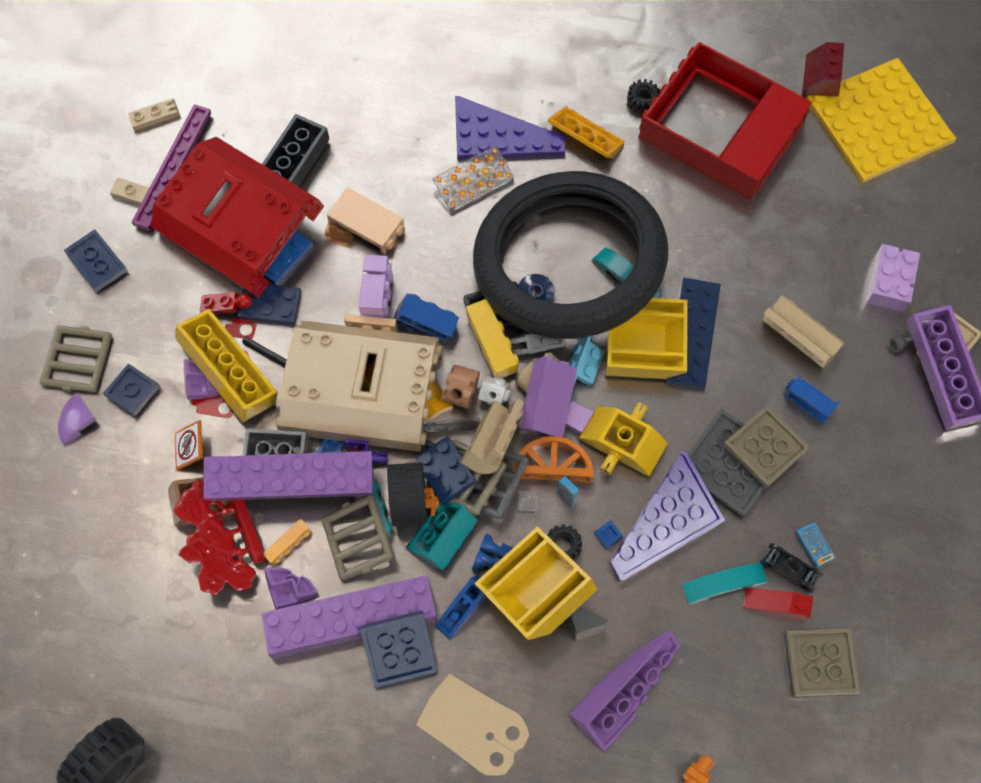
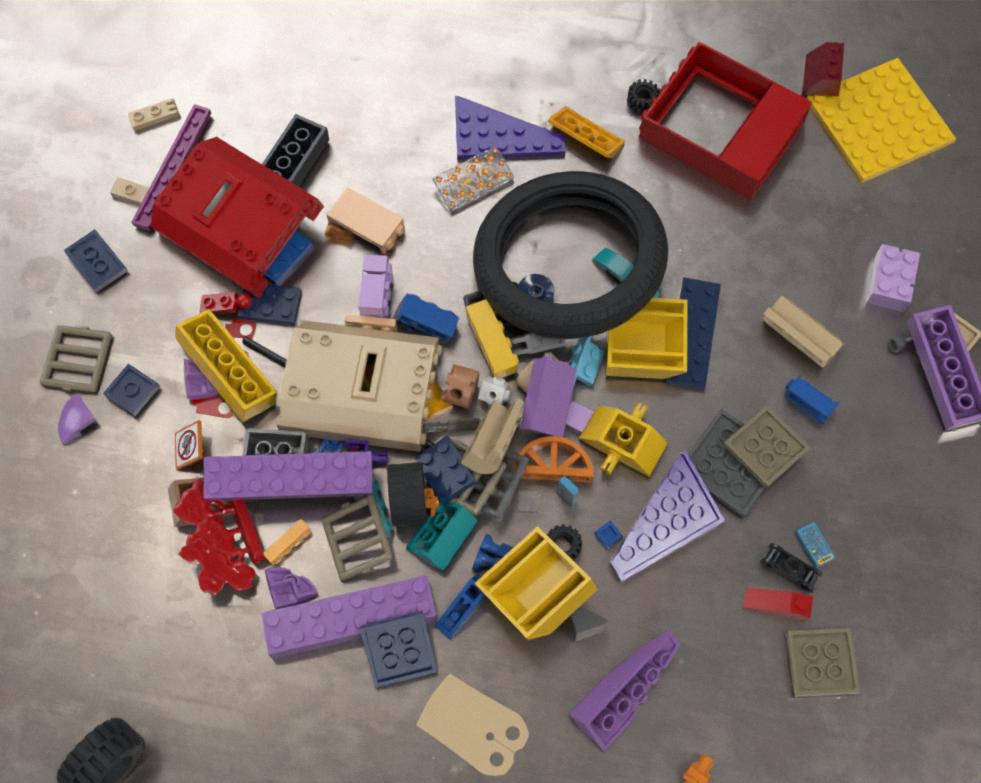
teal slope [682,563,768,605] -> none

